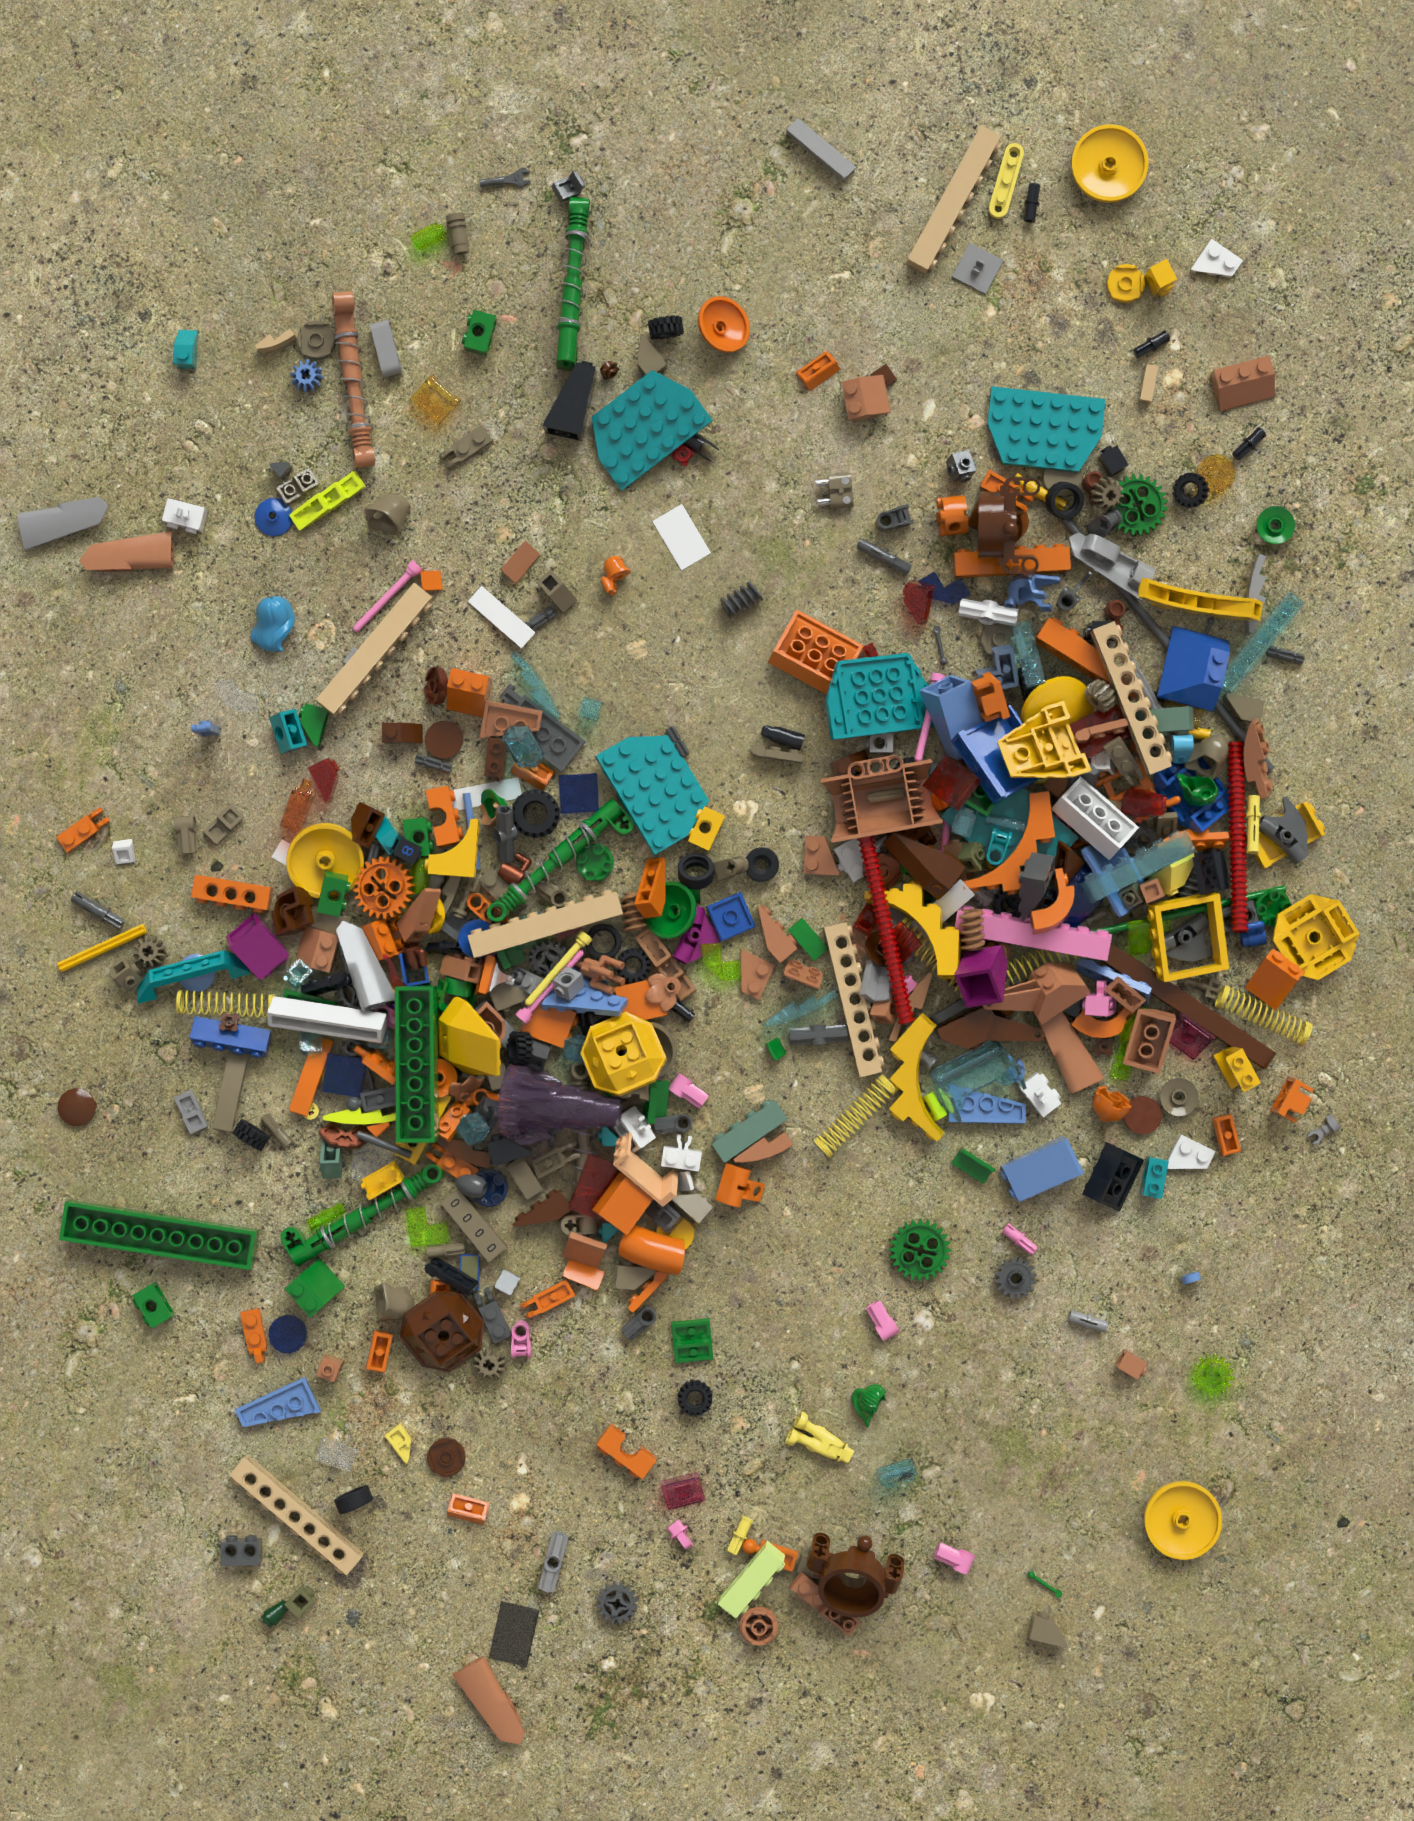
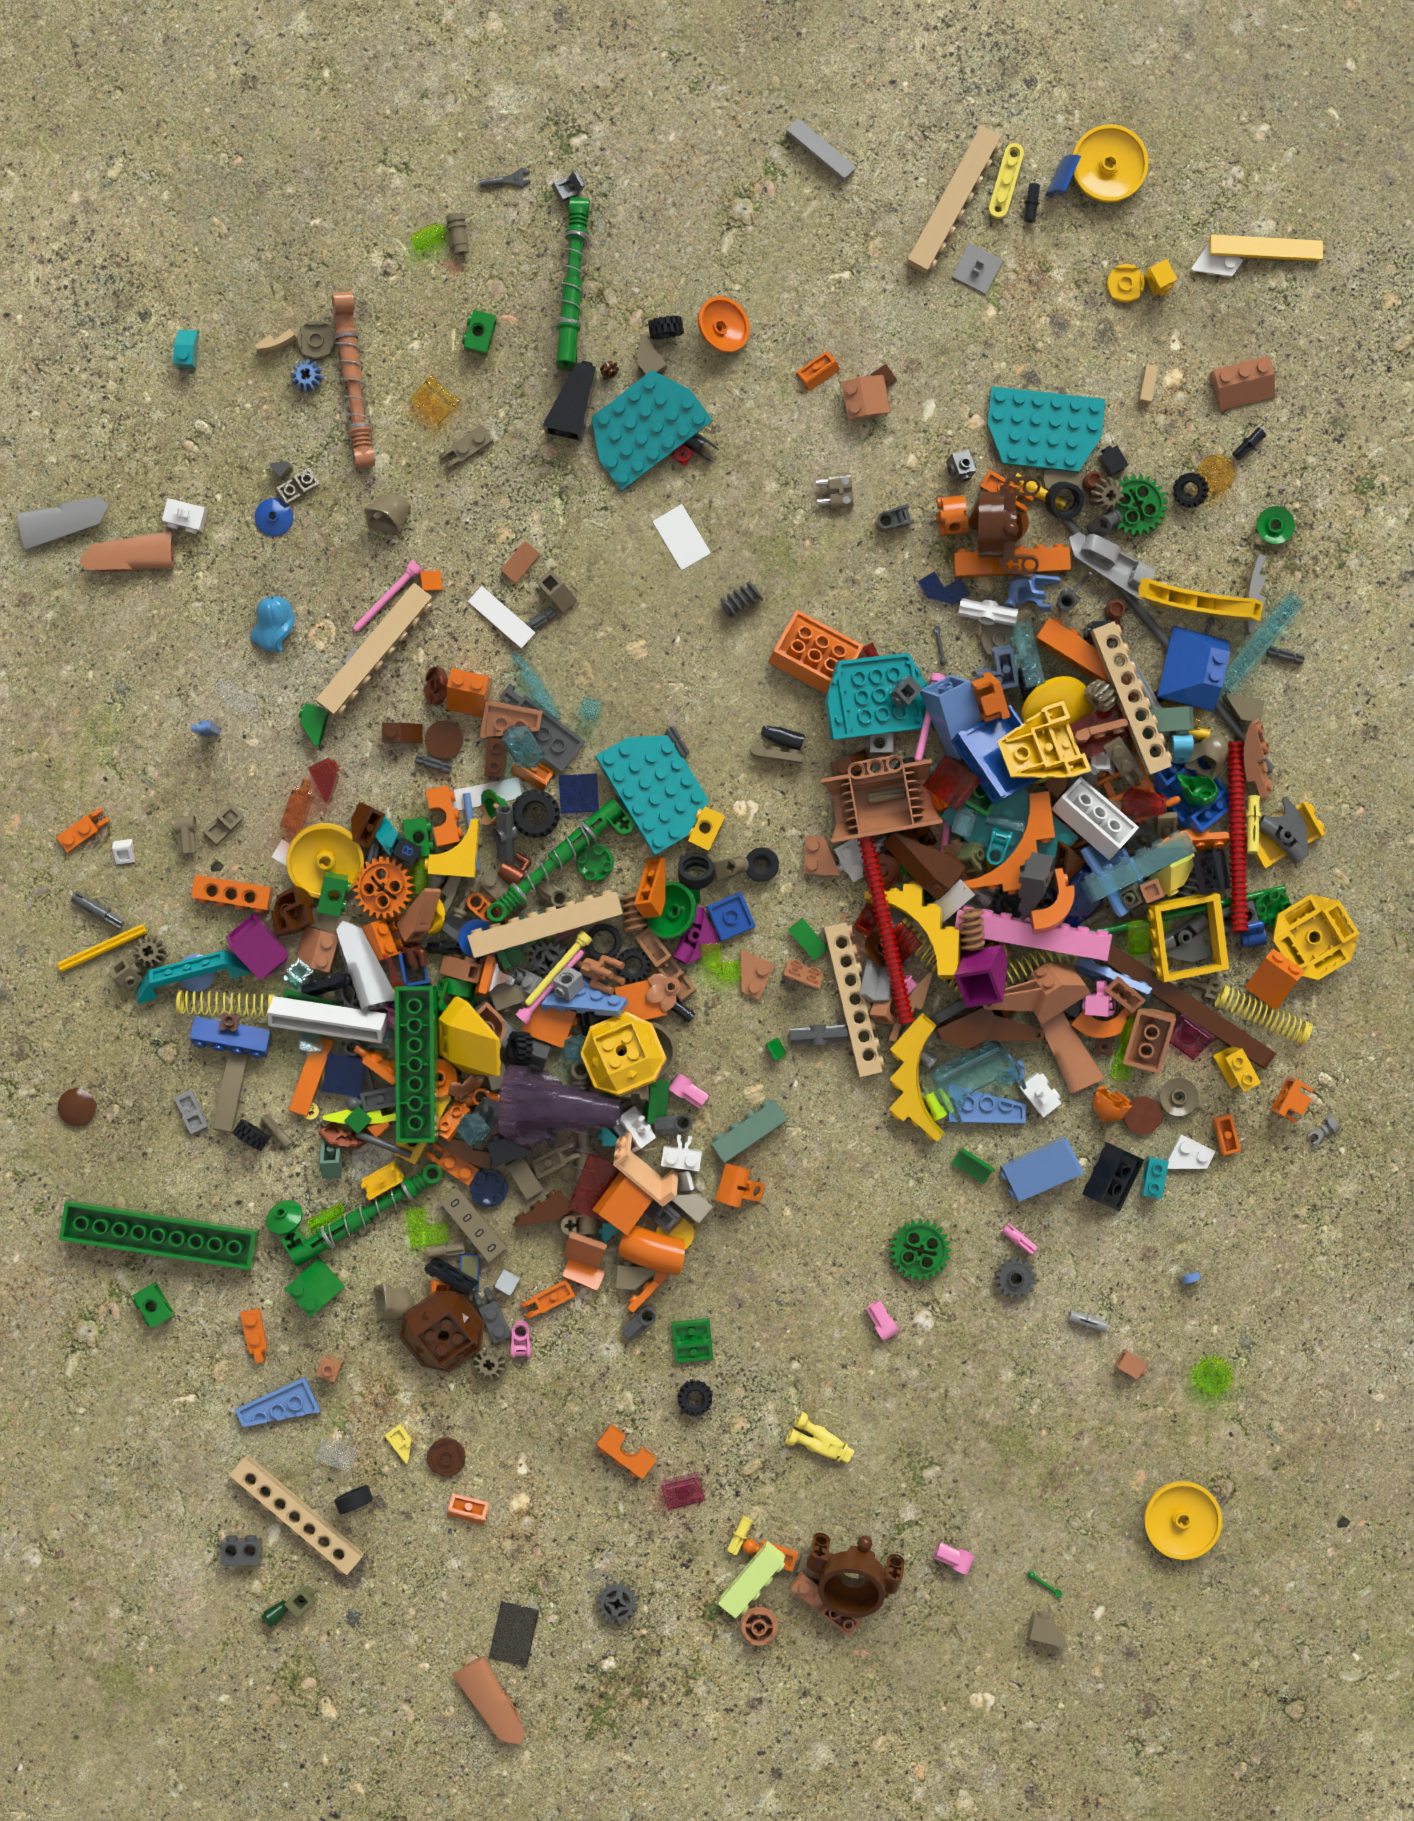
clear blue tile [268,1314,307,1354] -> none
teal brick [269,709,307,754] -> none
neon yellow slope [289,471,366,531] -> none
orange brick [366,1330,393,1373] -> none
light grey beam [370,320,402,378] -> none
dark grey animal [455,1174,487,1198] -> none
light grey piece [538,1531,569,1593] -> none
orange piece [601,556,631,596] -> none
bright pink piece [667,1520,694,1550] -> none
nougat slope [733,1131,793,1163] -> none
nougat slope [757,905,797,963] -> none
clear light blue slope [763,989,838,1027] -> none
light yellow piece [813,1074,898,1158] -> none
green hair [851,1384,886,1427] -> none
dark grey axle [857,539,912,574] -> none
clear light blue slope [876,1457,918,1488] -> none
clear red slope [903,580,935,625] -> none
black axle [1133,330,1170,358] -> none
none -> green dish [266,1200,303,1235]
none -> green slope [344,1106,372,1134]
none -> dark grey brick [889,676,923,707]
none -> blue slope [1045,155,1081,198]
none -> yellow tile [1209,235,1323,262]

